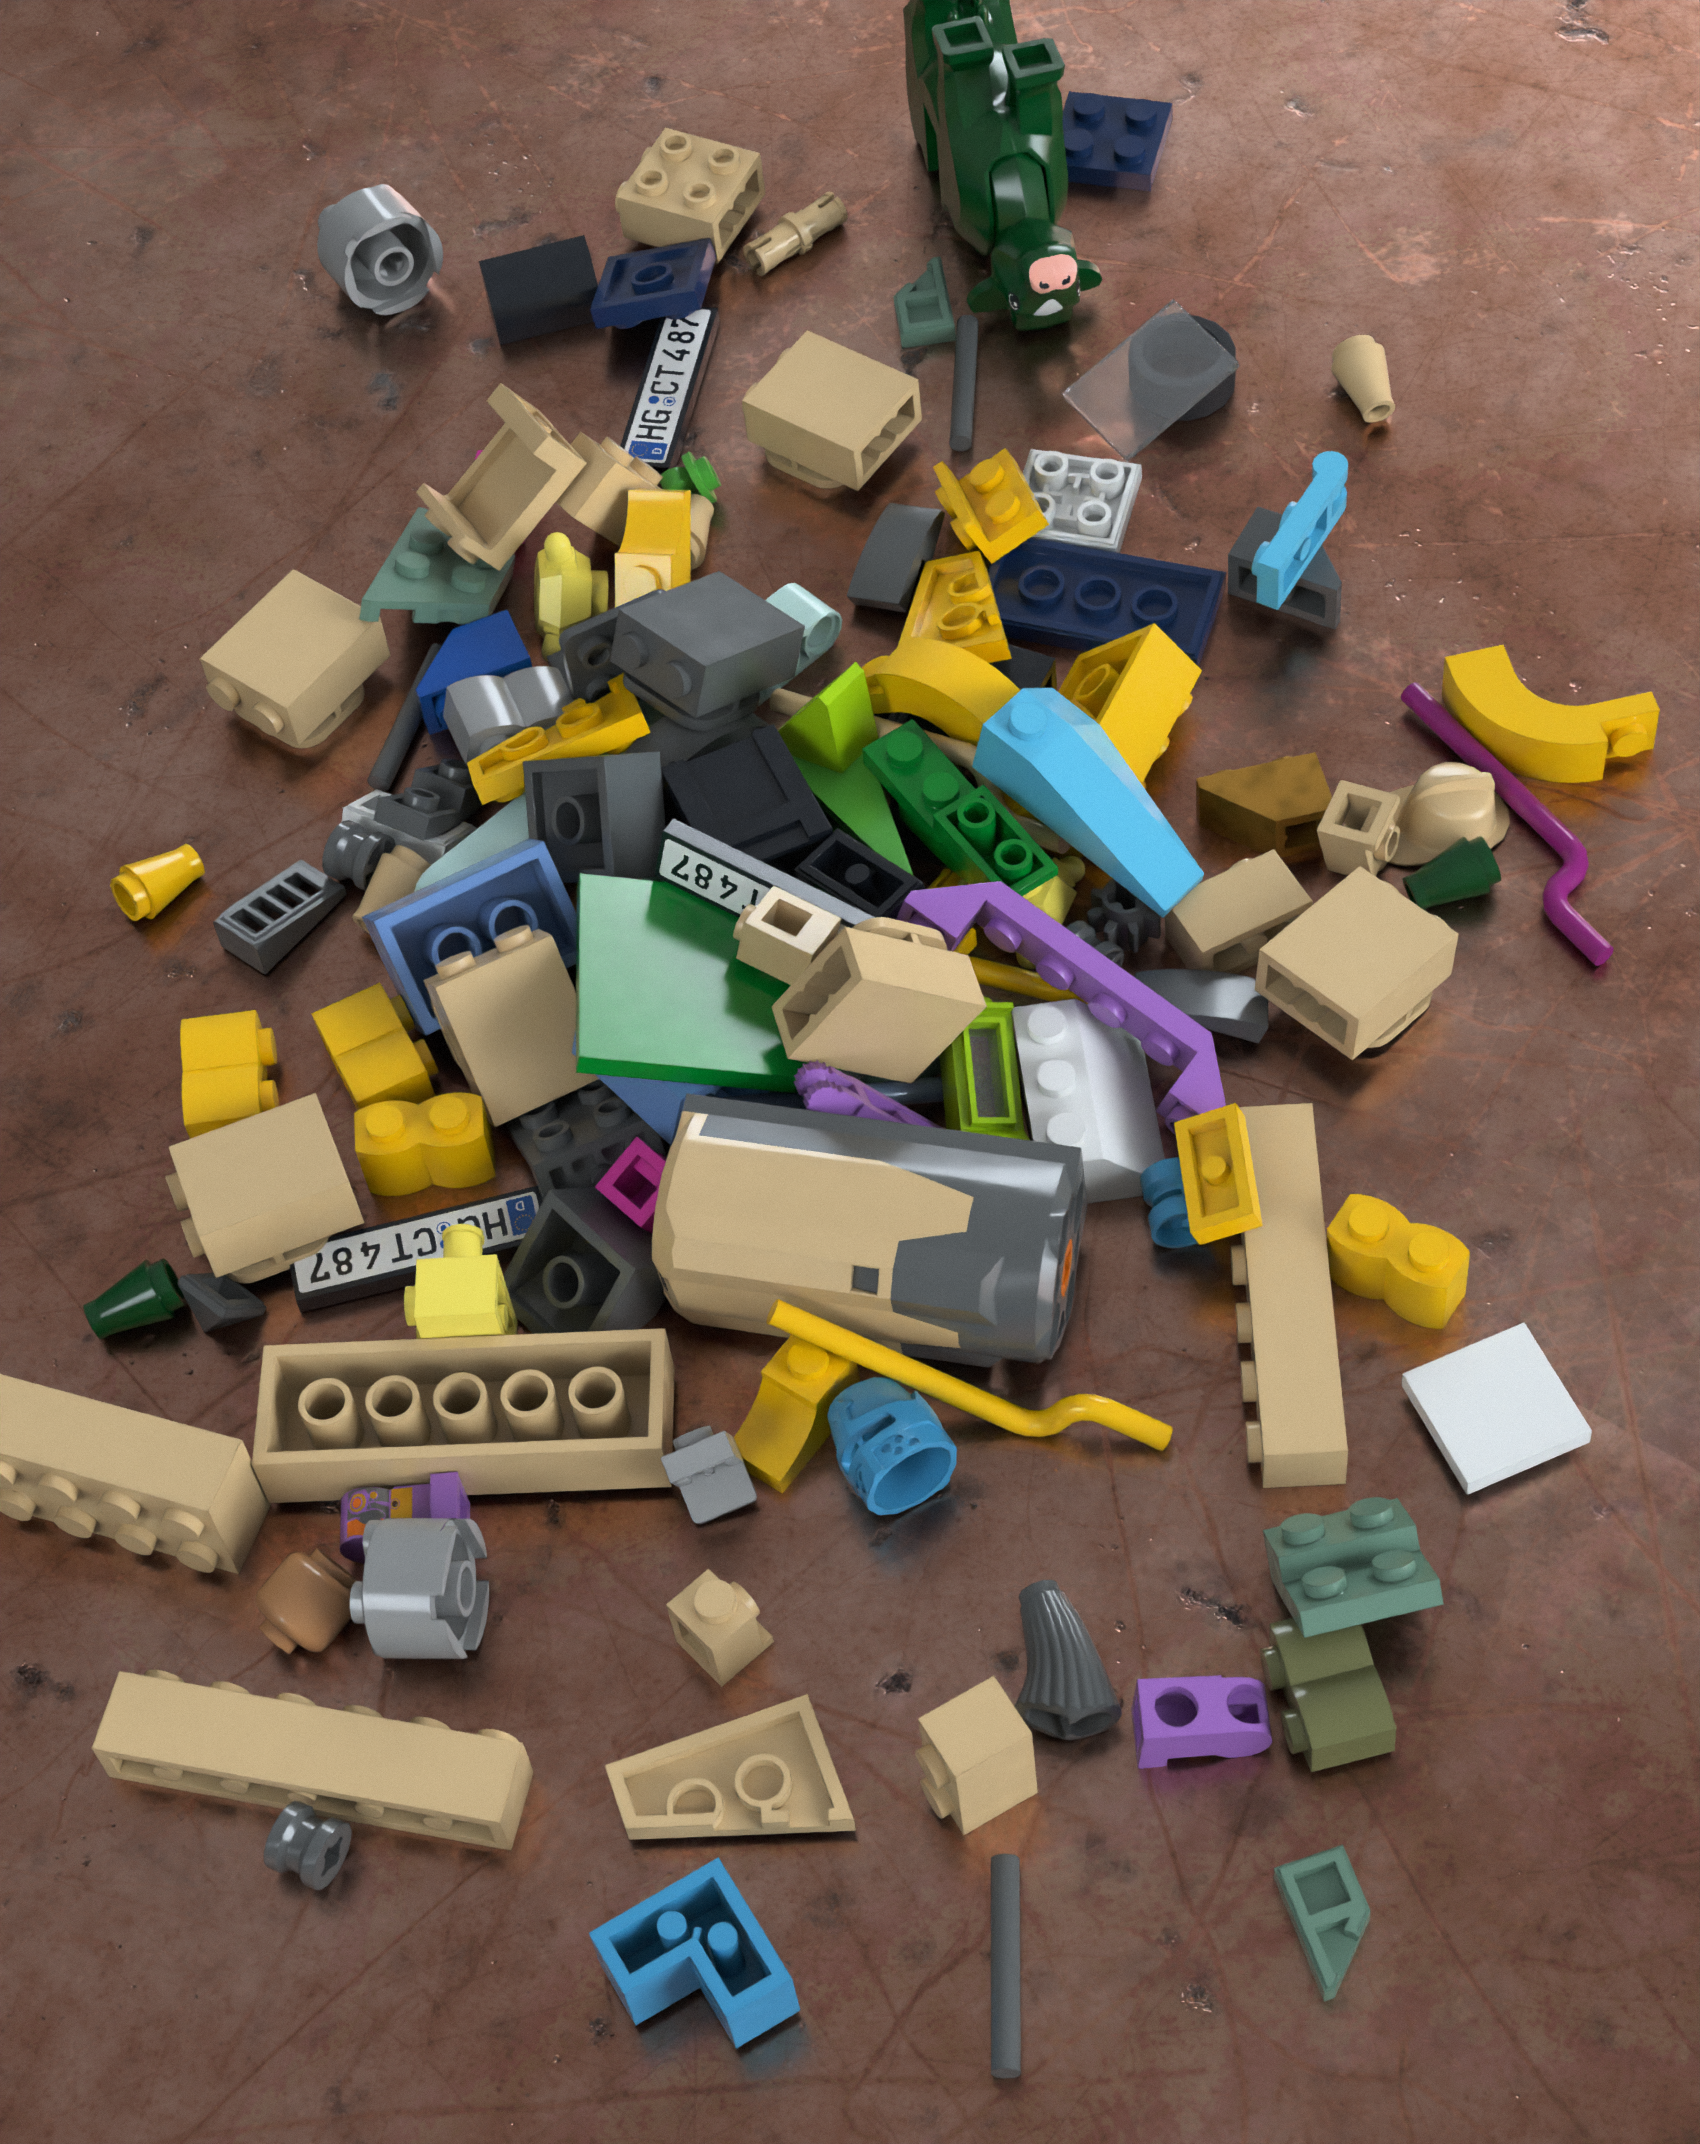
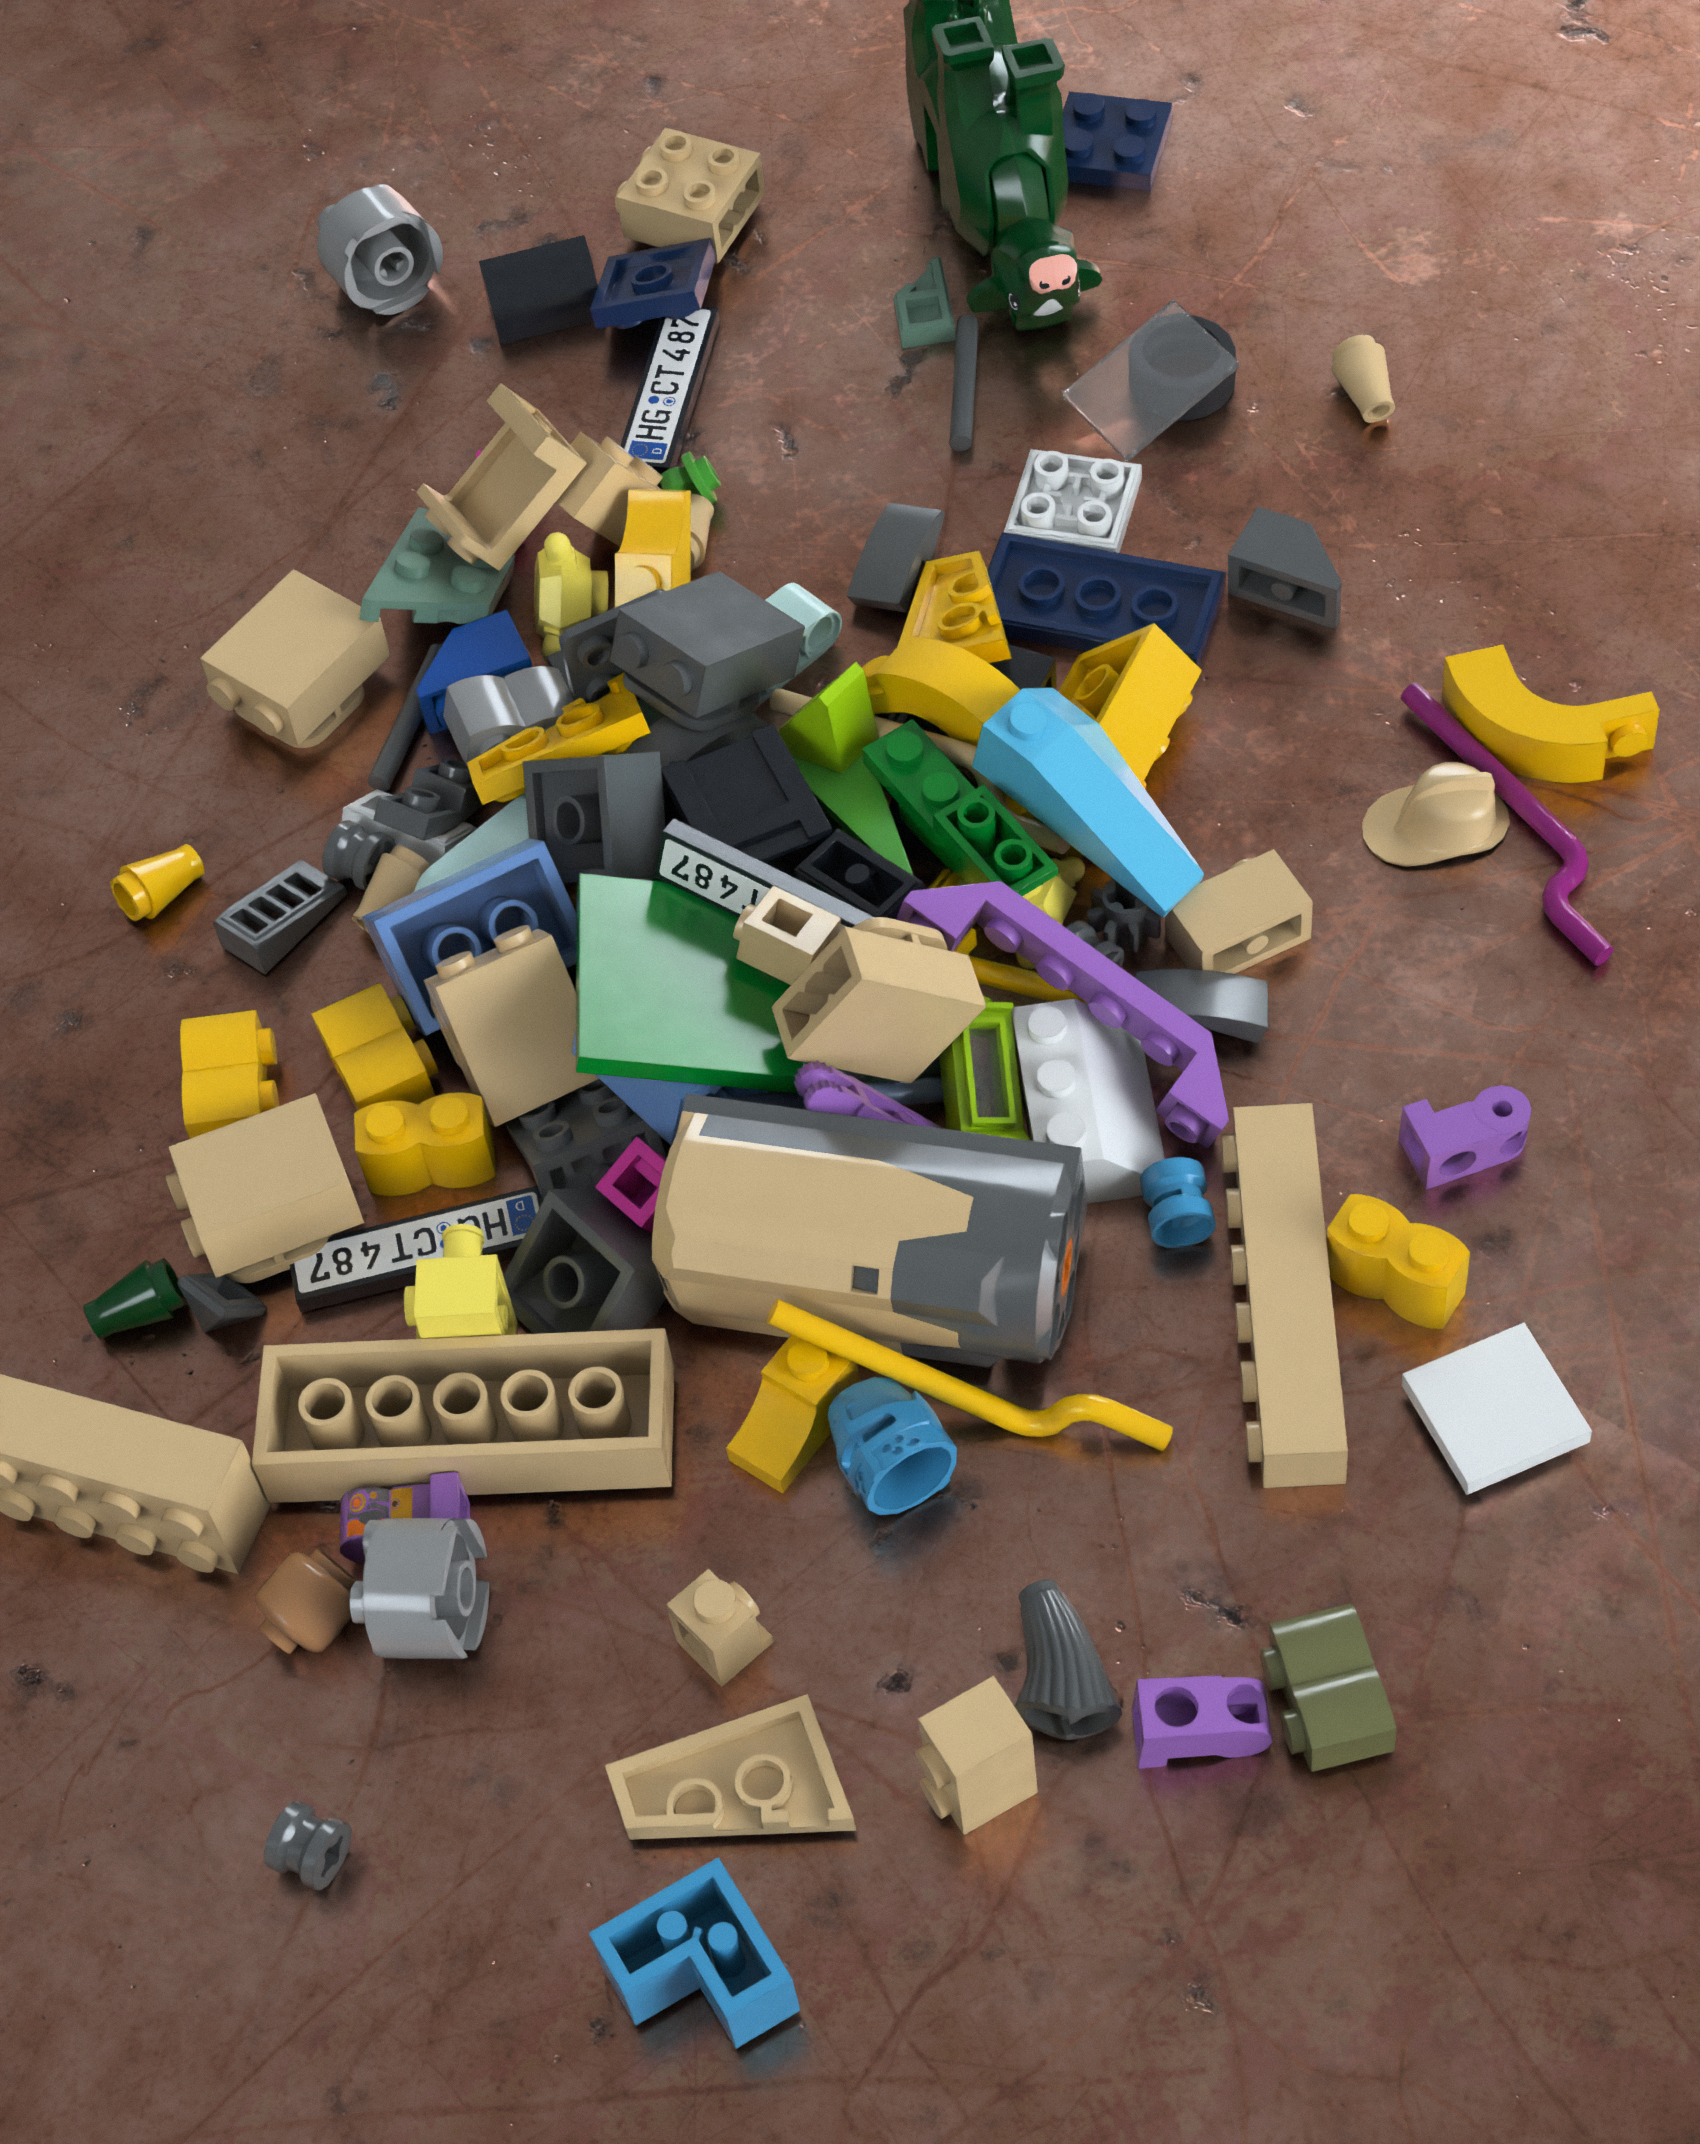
tan brick [92,1669,534,1851] -> none
light grey bracket [660,1426,757,1524] -> none
tan brick [742,330,922,491] -> none
tan pin [743,191,848,276] -> none
yellow bracket [933,448,1049,564] -> none
dark grey bar [991,1854,1021,2078] -> none
yellow plate [1174,1103,1263,1245] -> none
pearl gold slope [1196,752,1332,858] -> none
medium azure plate [1252,451,1348,610] -> none
tan brick [1255,866,1459,1060] -> none
sand green plate [1262,1497,1444,1638] -> none
sand green tile [1273,1845,1371,2001] -> none
tan brick [1316,780,1400,877] -> none
dark green cone [1402,836,1501,910] -> none
none -> medium lavender leg [1398,1085,1531,1190]

